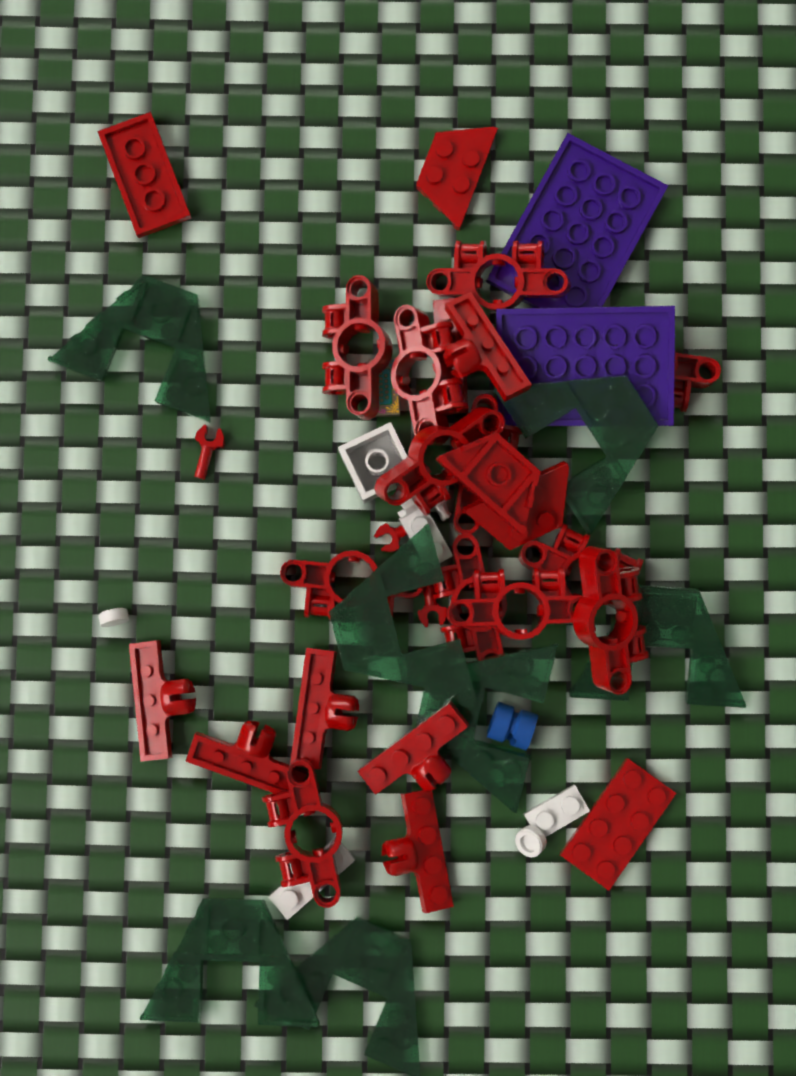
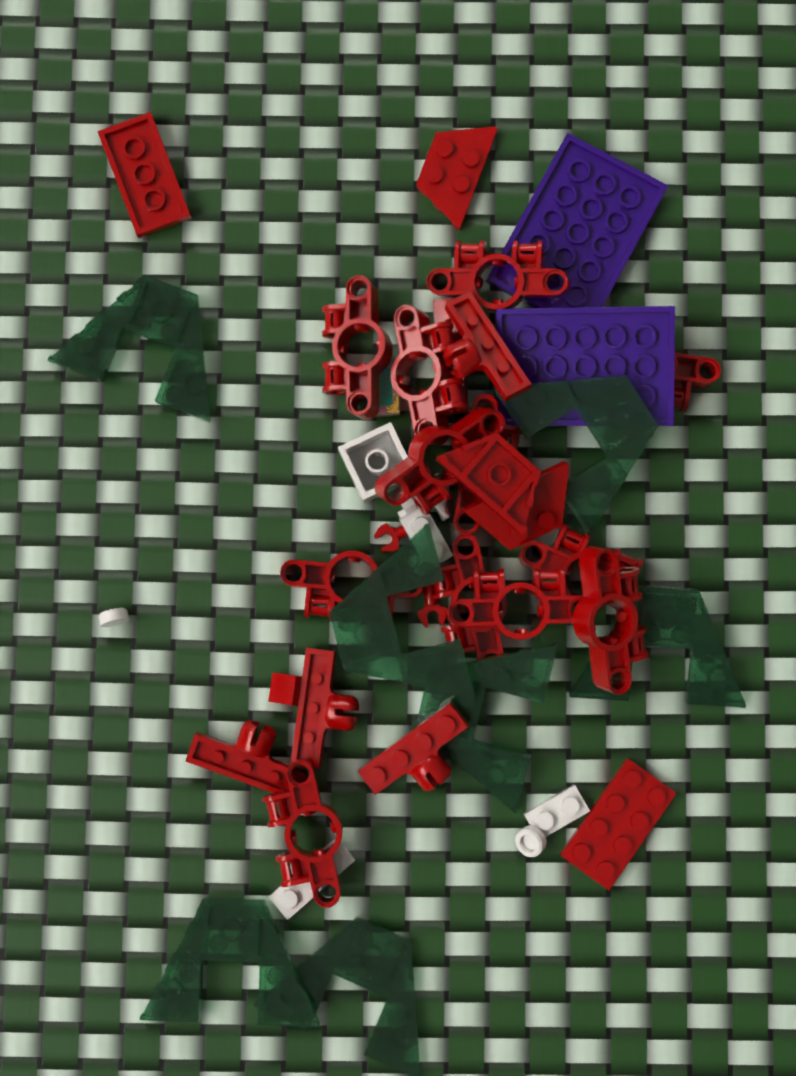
plate [129,640,196,762] -> none
red bar [194,424,225,480] -> none
red plate [381,789,454,913] -> none
blue wheel [486,701,538,751] -> none
none -> red tile [268,672,302,706]

